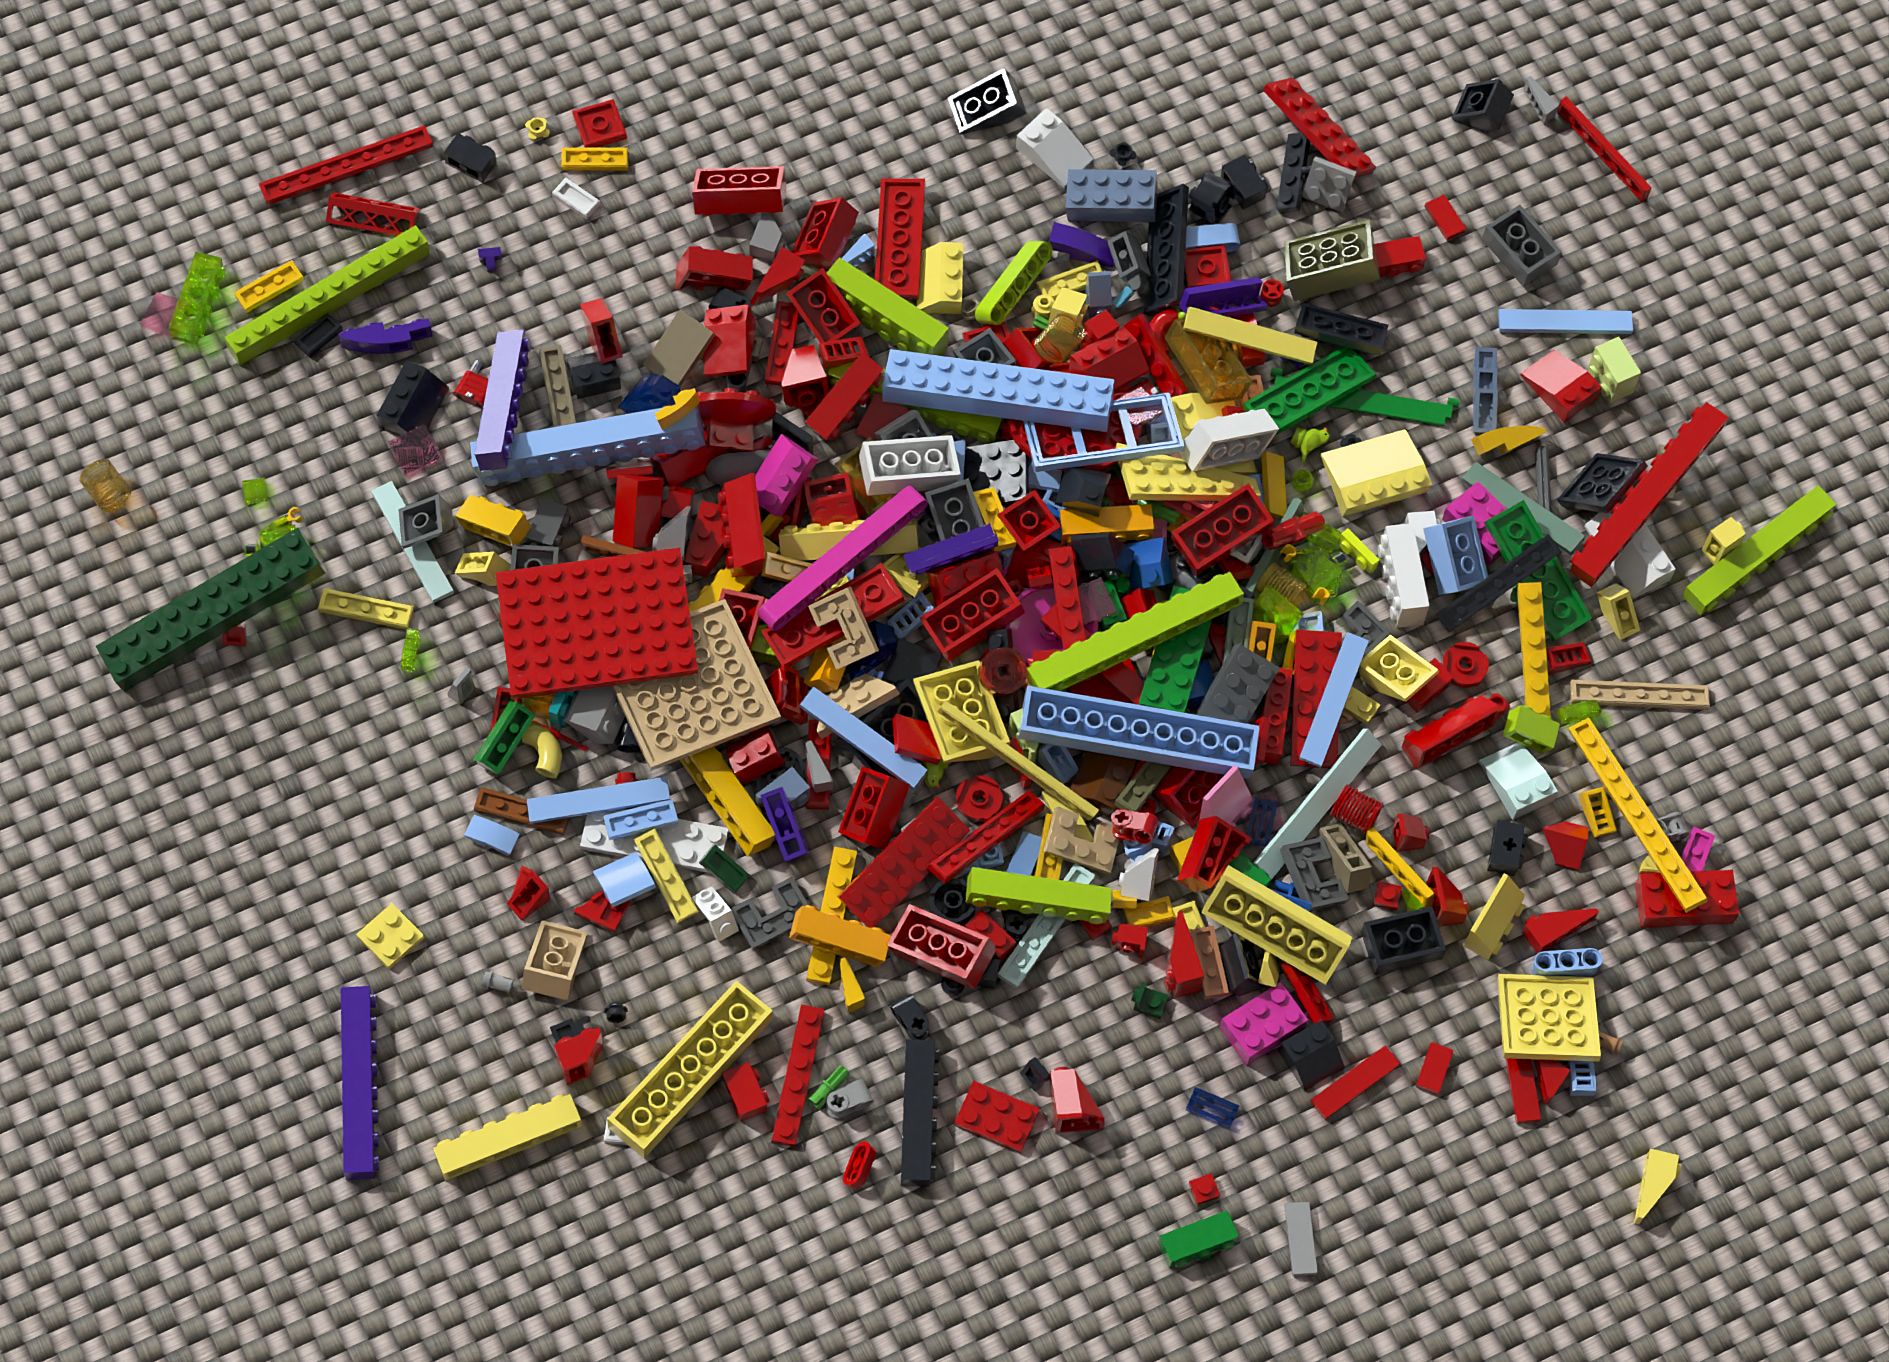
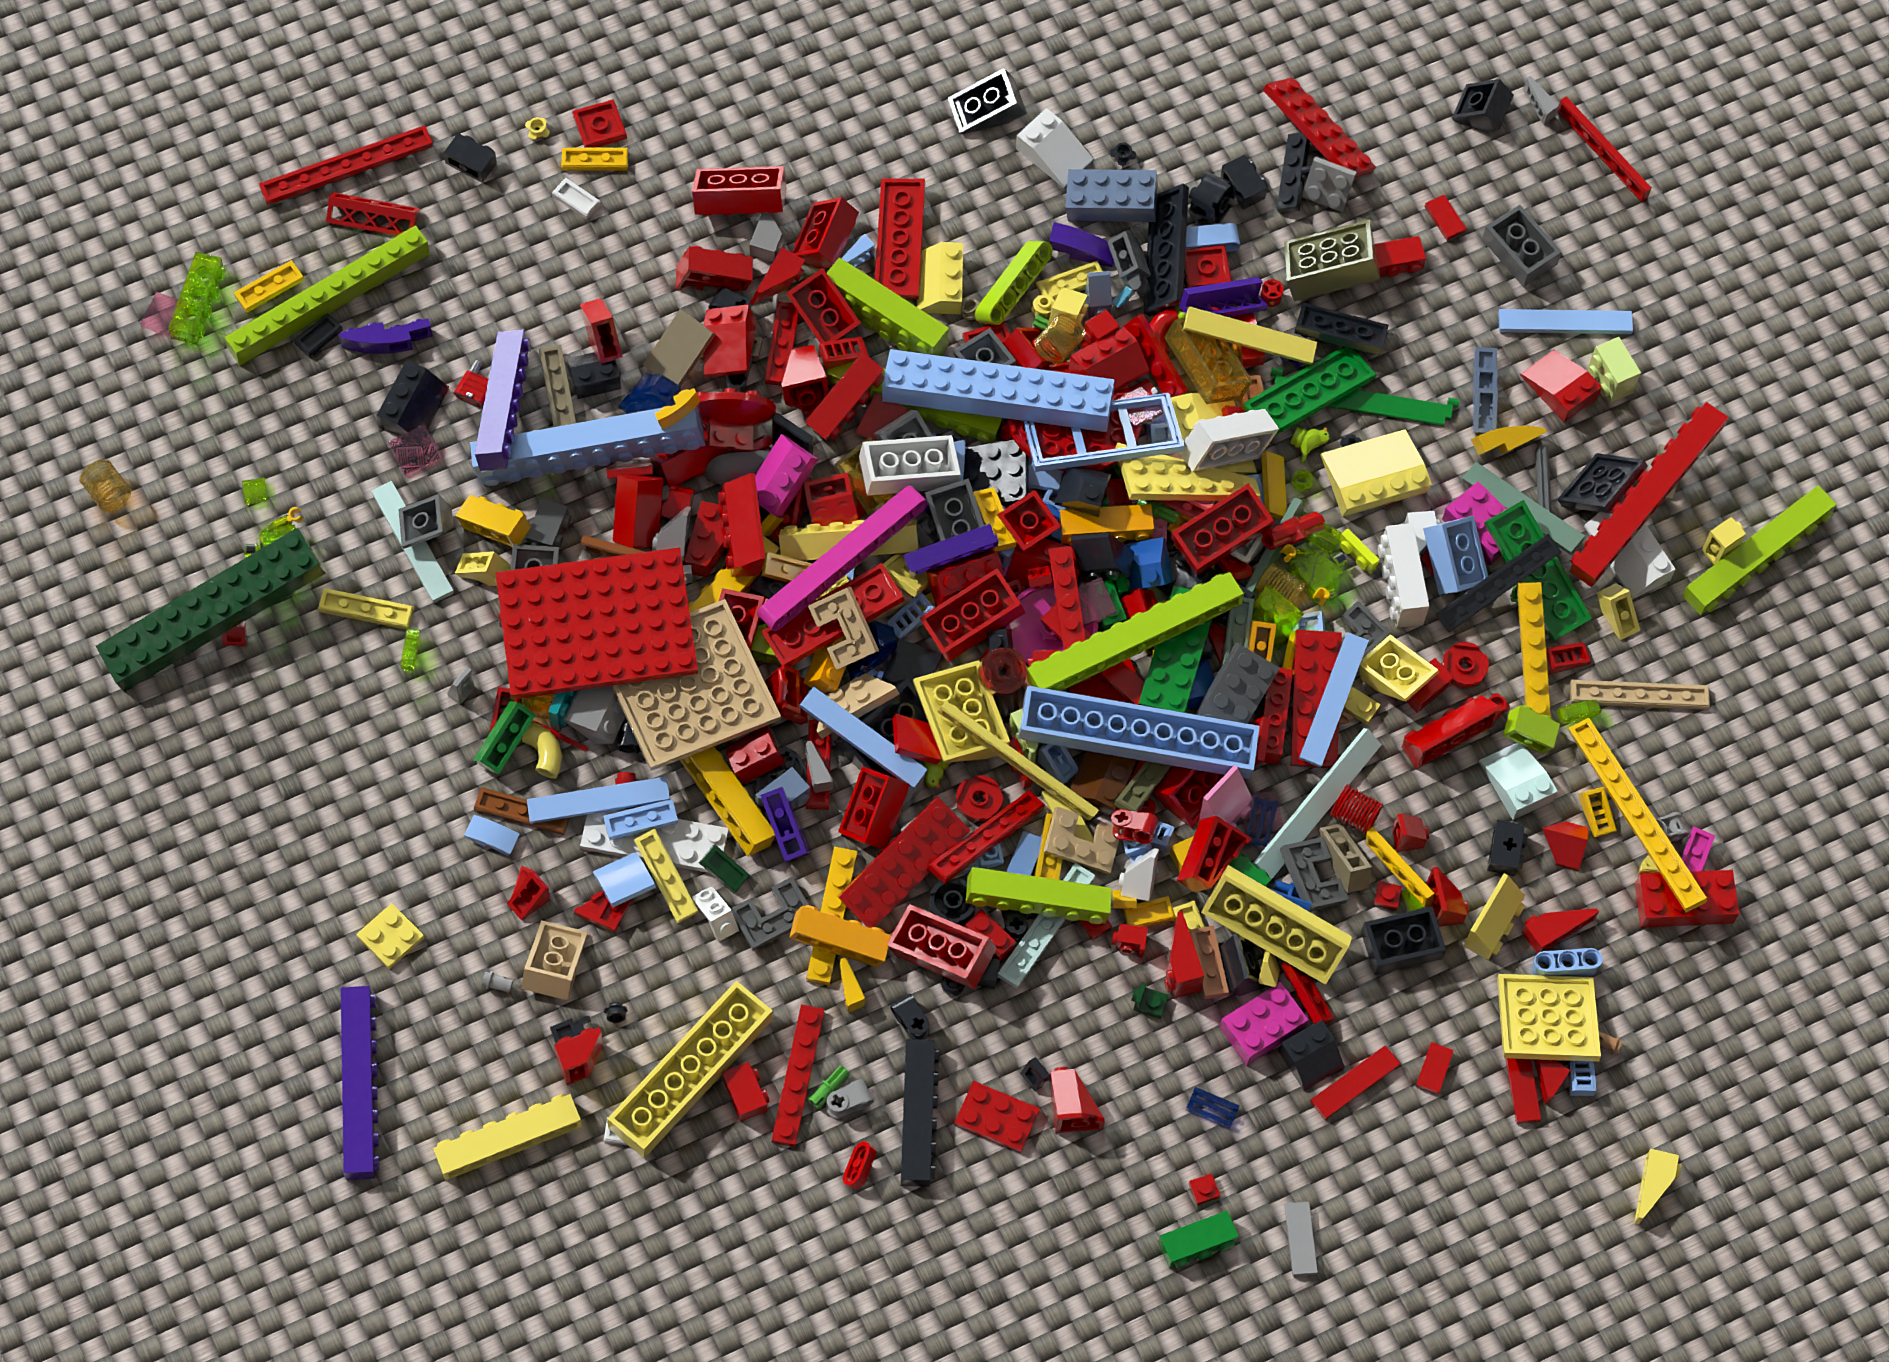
dark purple tile [478,247,502,271] -> none

